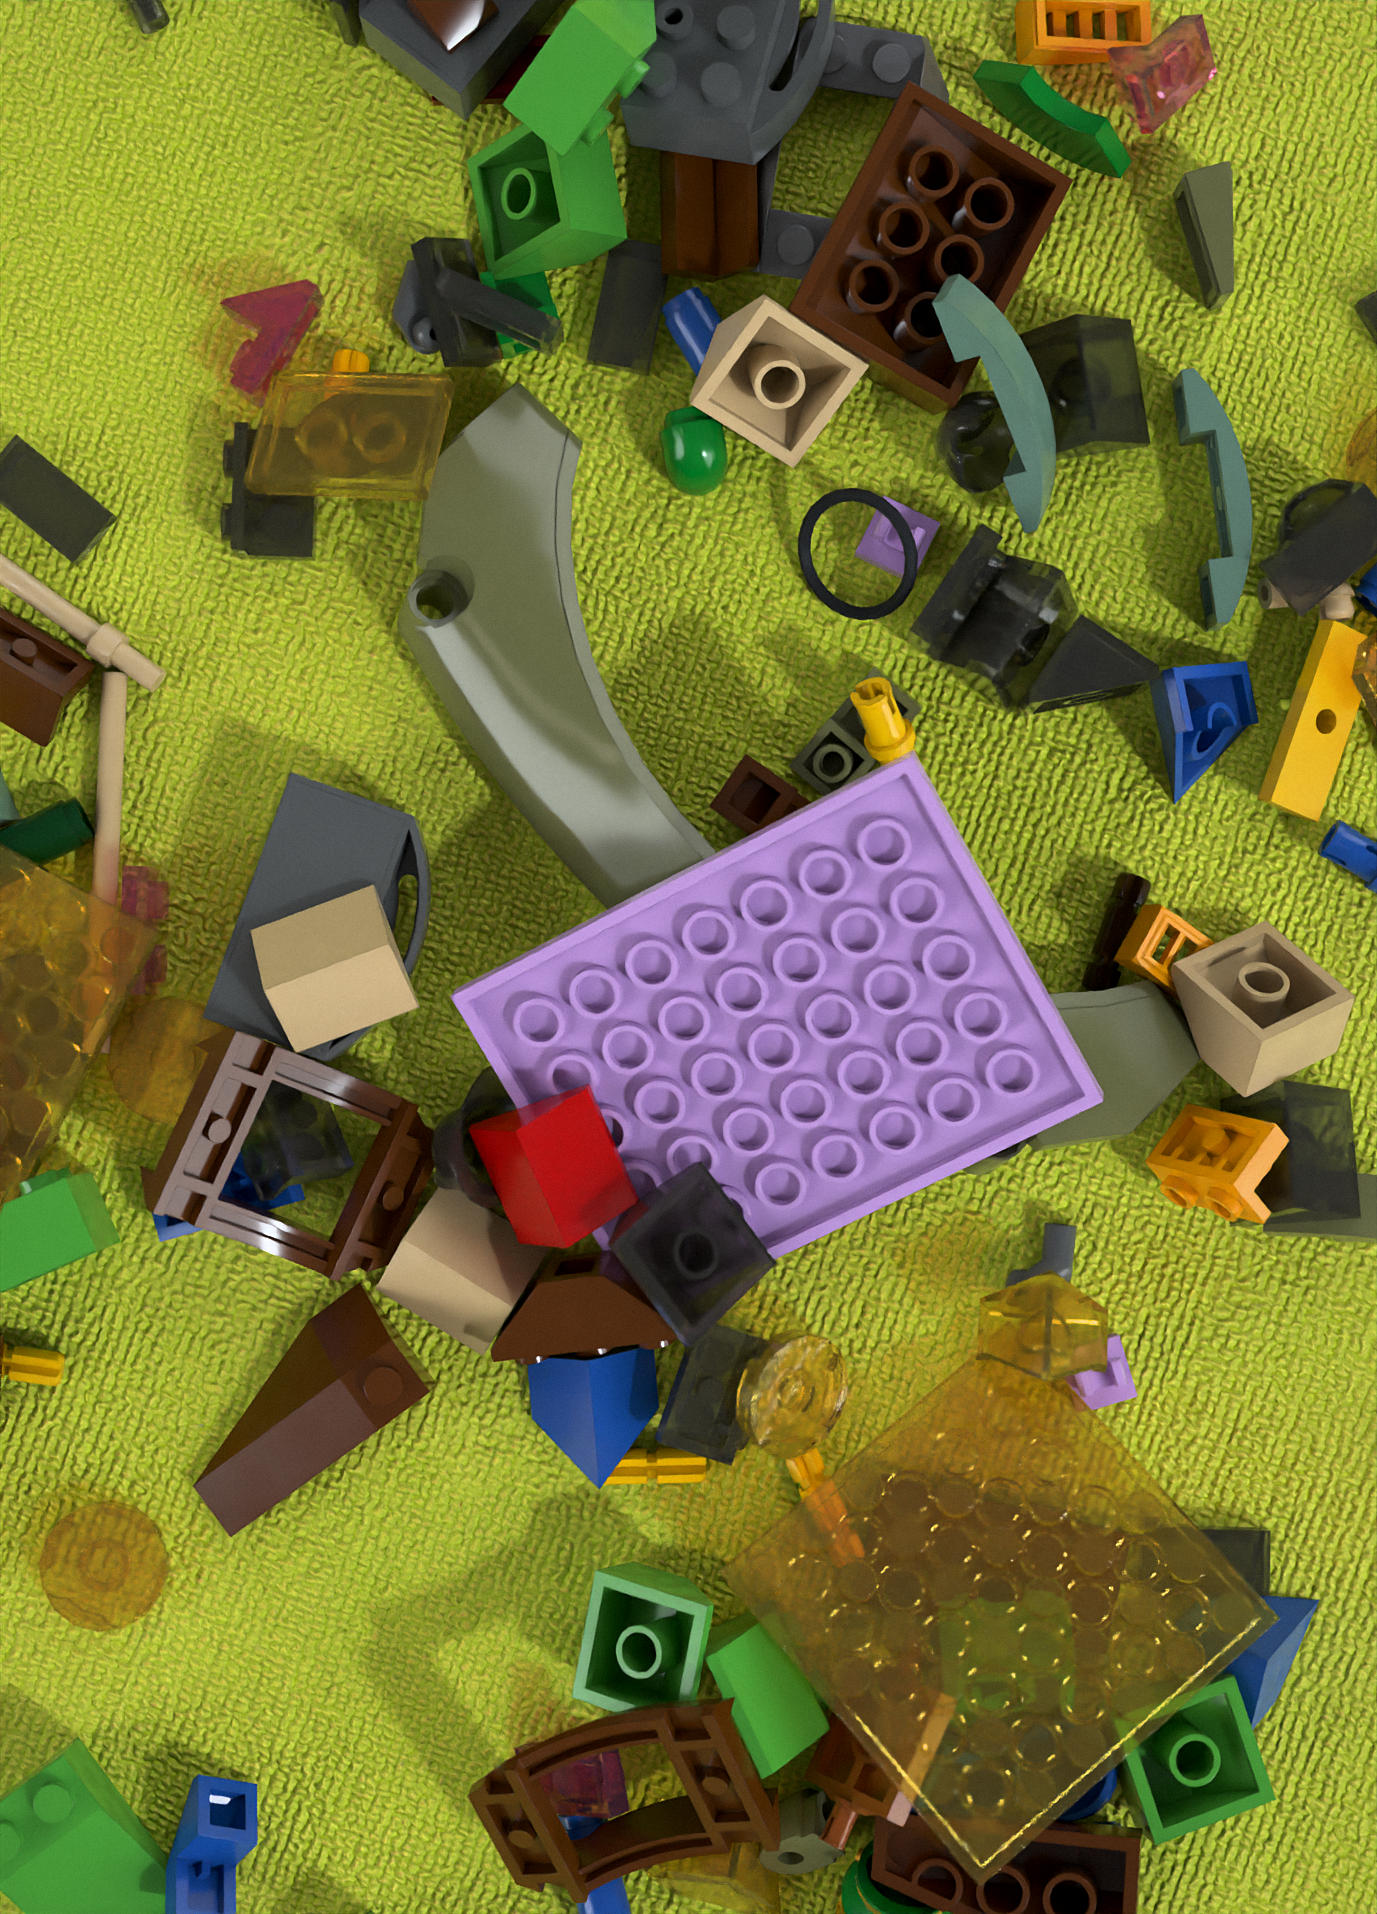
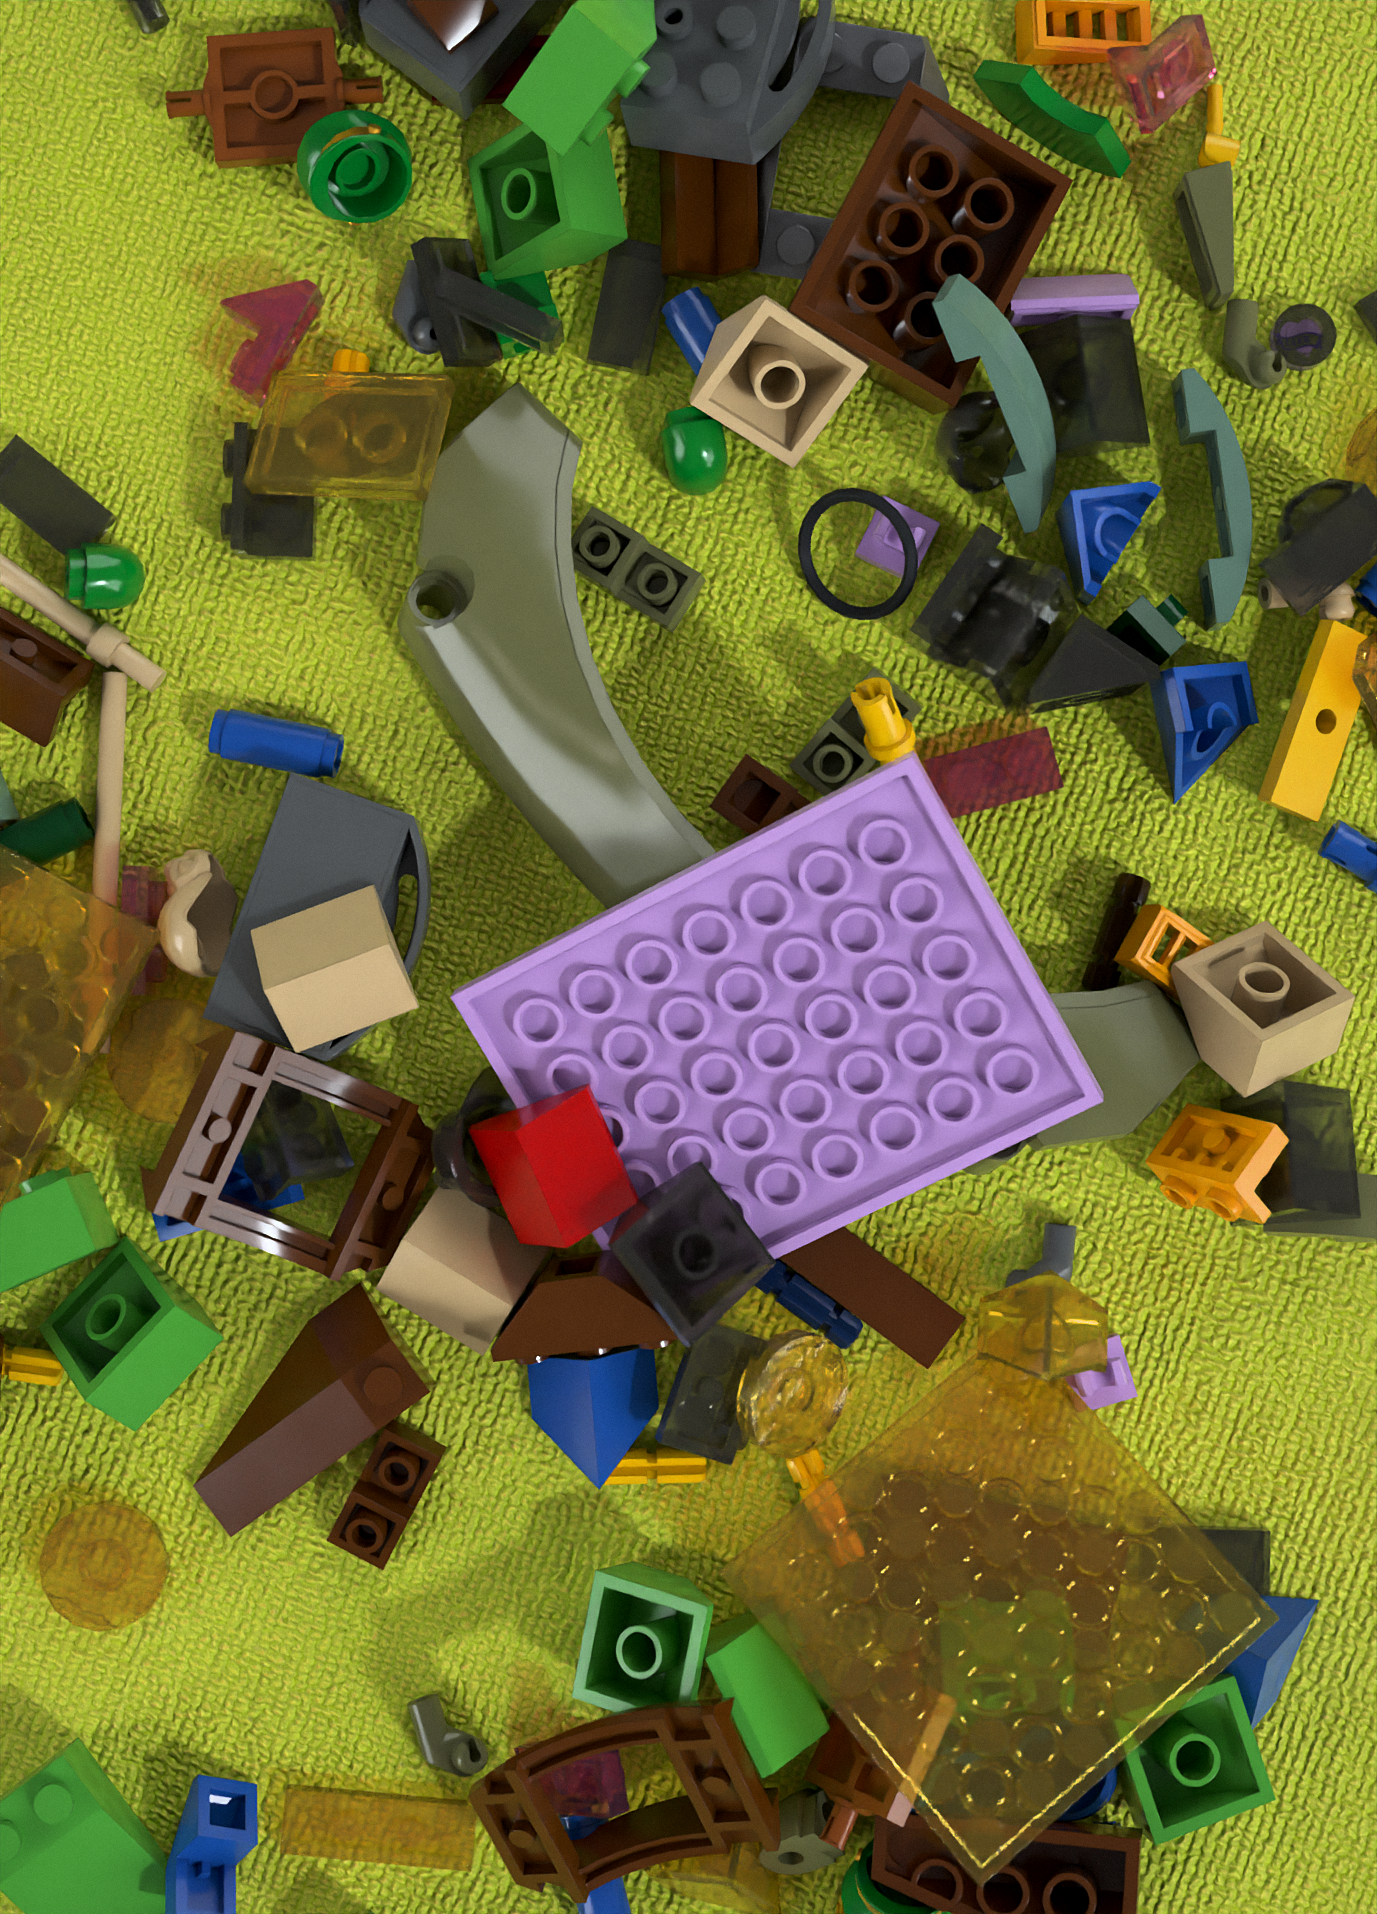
none -> bright green slope [38,1236,224,1432]
none -> green piece [64,542,146,610]
none -> tan hair [158,849,238,977]
none -> dark orange plate [166,27,384,169]
none -> blue piece [208,708,344,779]
none -> clear yellow tile [280,1784,478,1872]
none -> green piece [297,110,412,226]
none -> reddish brown slope [326,1419,447,1570]
none -> olive arm [407,1694,488,1777]
none -> olive slope [571,506,706,634]
none -> dark blue axle [748,1259,863,1350]
none -> reddish brown tile [779,1226,966,1369]
none -> clear pink plate [923,726,1064,819]
none -> lavender slope [1004,274,1139,327]
none -> blue slope [1055,481,1162,606]
none -> dark green tile [1102,594,1188,679]
none -> yellow hand [1197,84,1241,168]
none -> olive arm [1222,299,1287,389]
none -> clear smoke tile [1269,303,1337,371]

